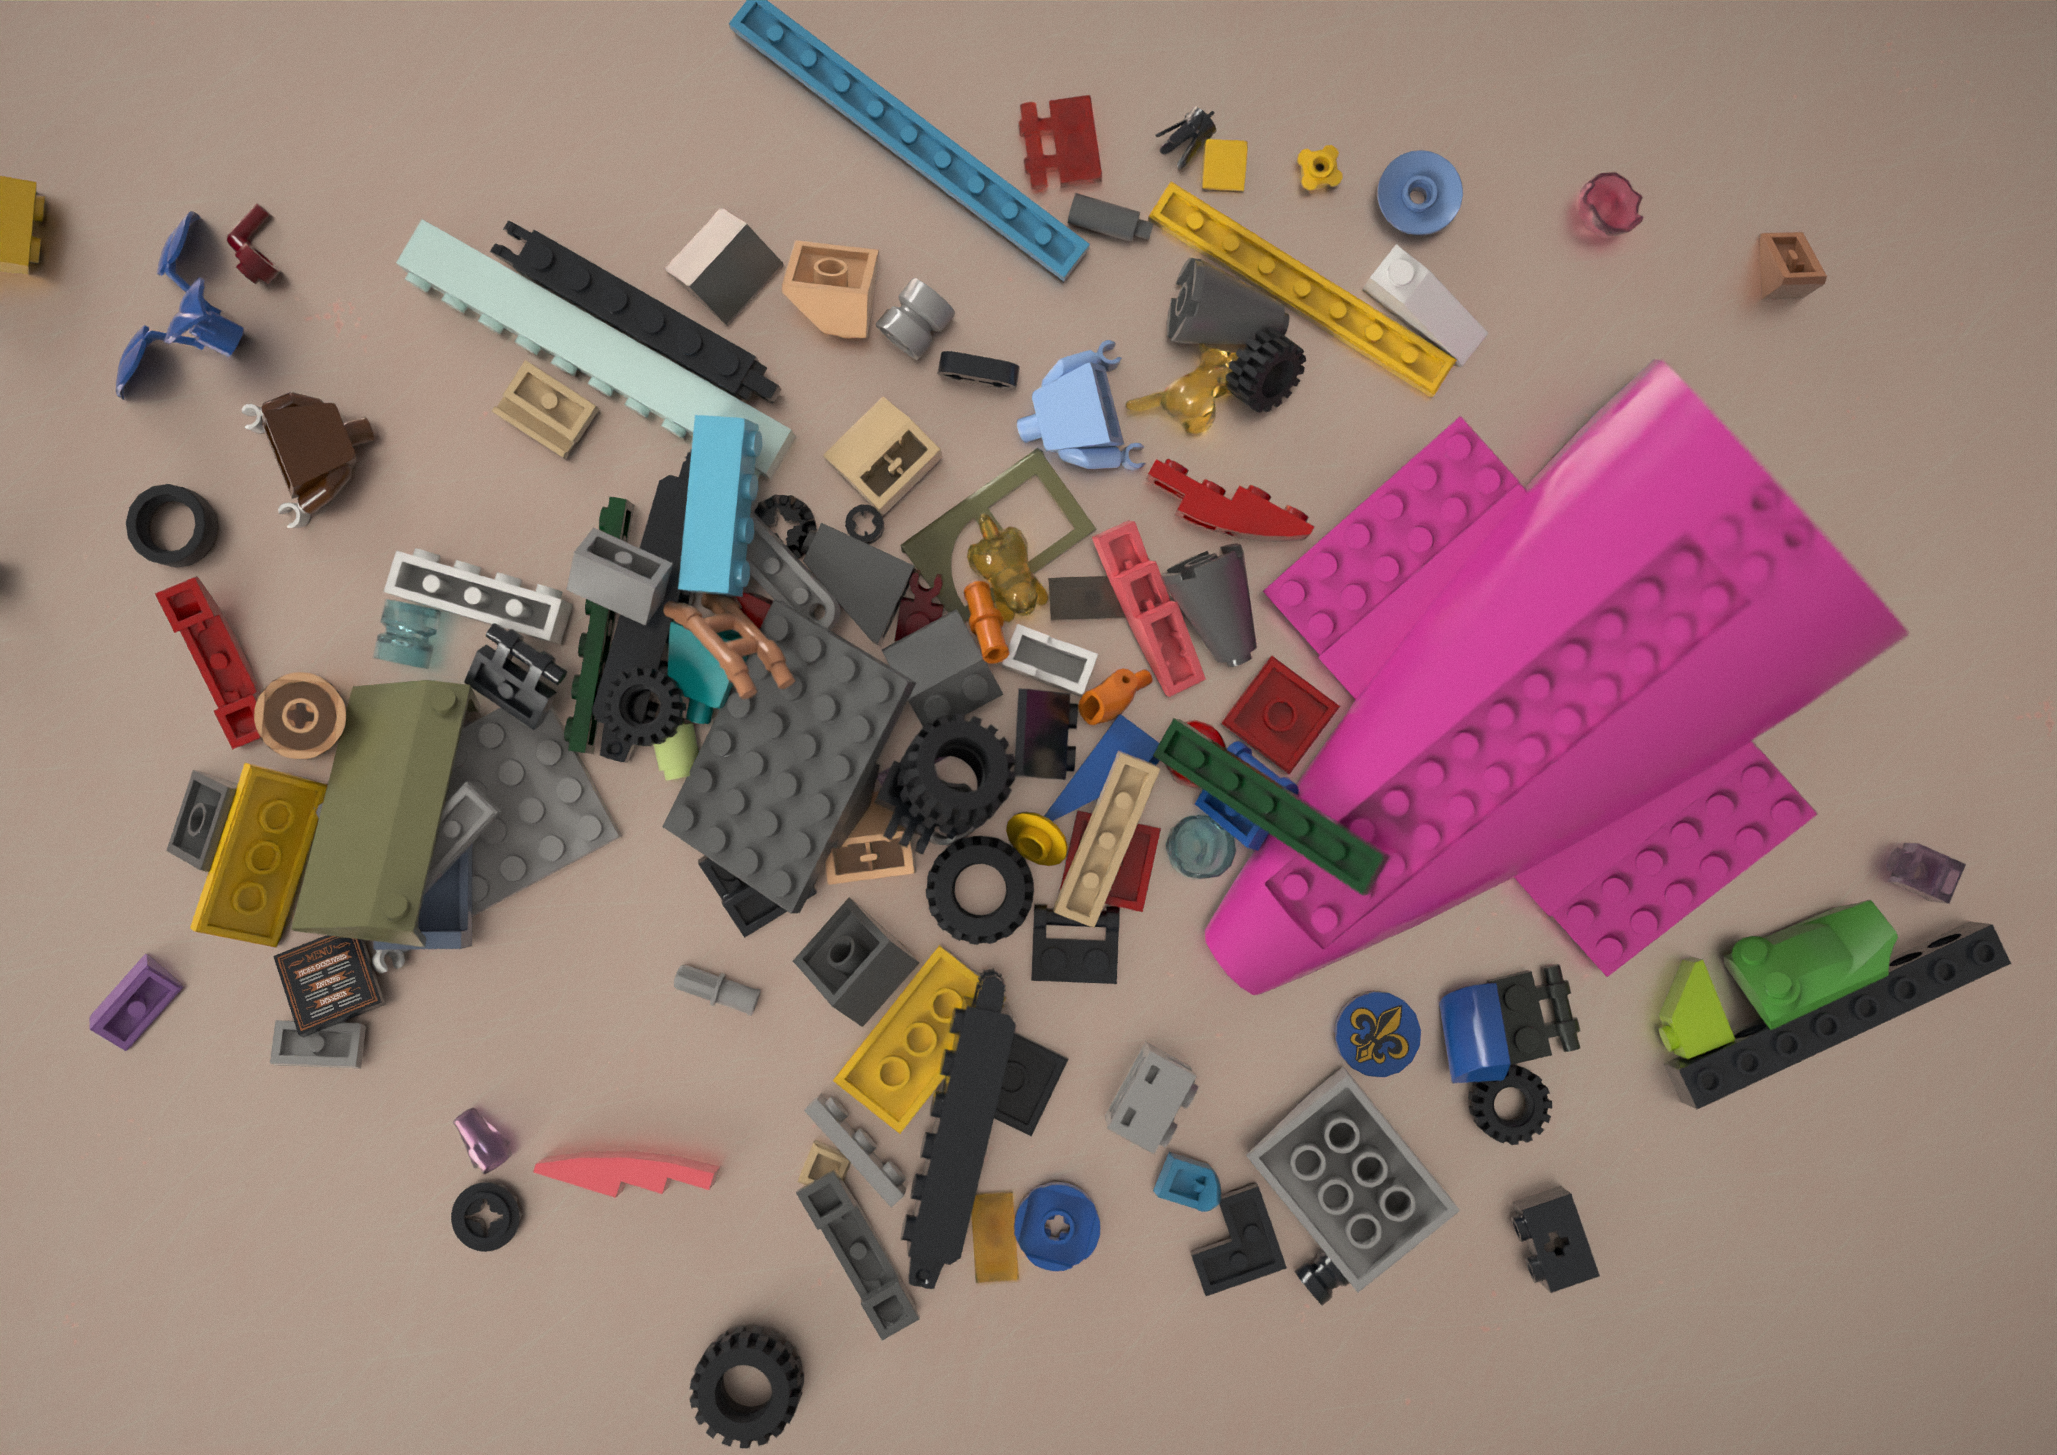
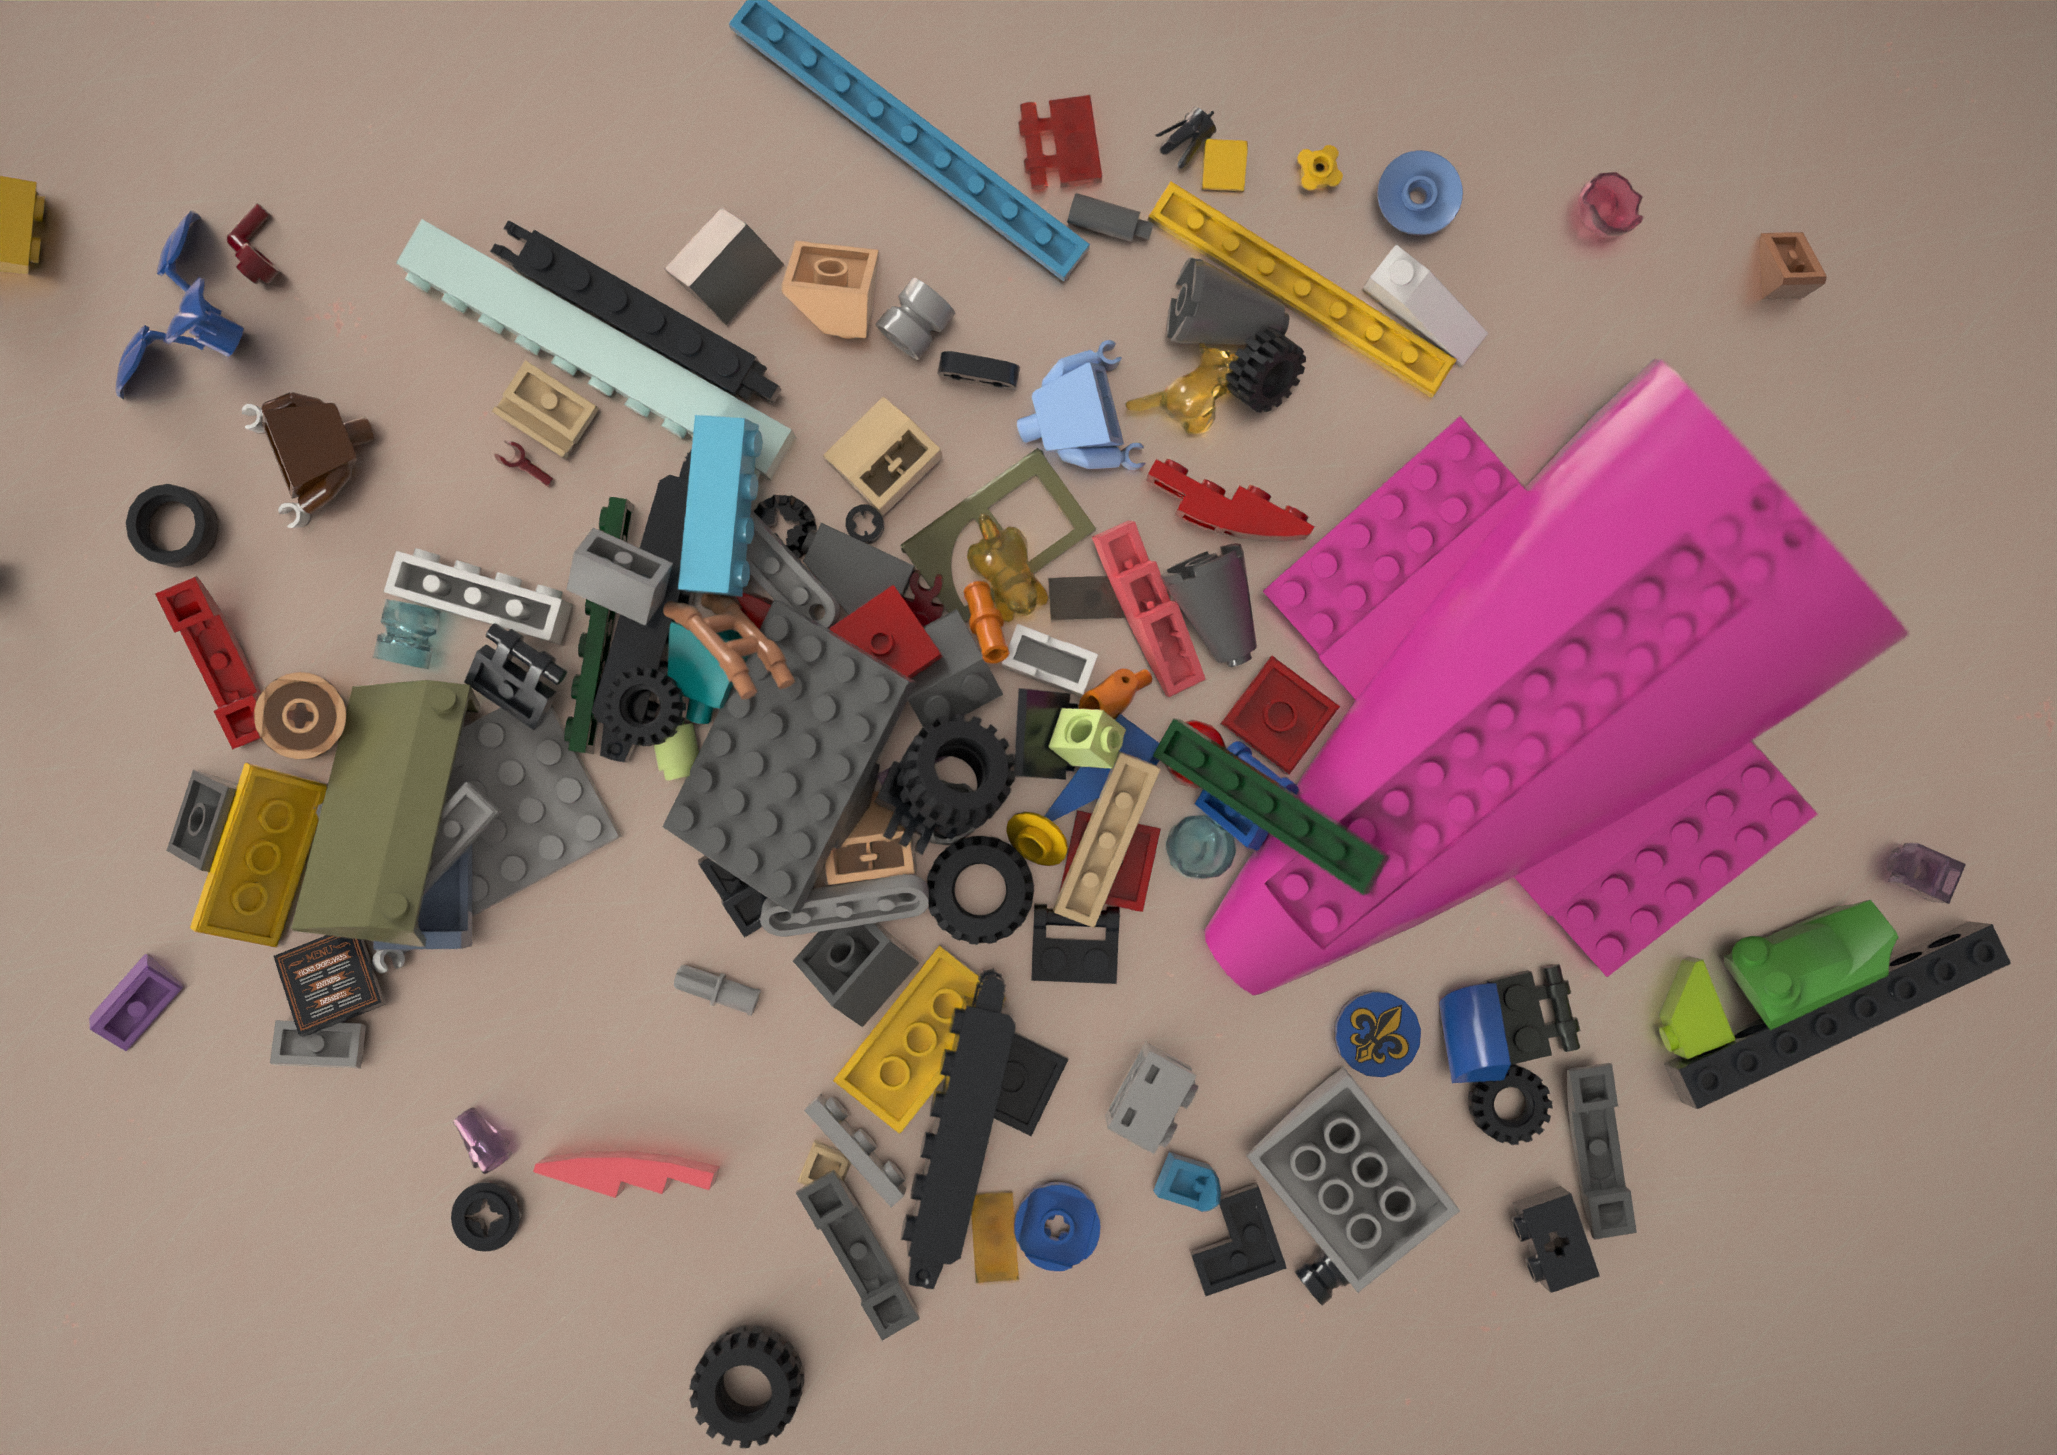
none -> dark red hand [494,441,553,487]
none -> light grey plate [760,874,929,937]
none -> red plate [829,584,943,679]
none -> yellowish green brick [1049,708,1126,769]
none -> dark grey slope [1567,1063,1637,1240]

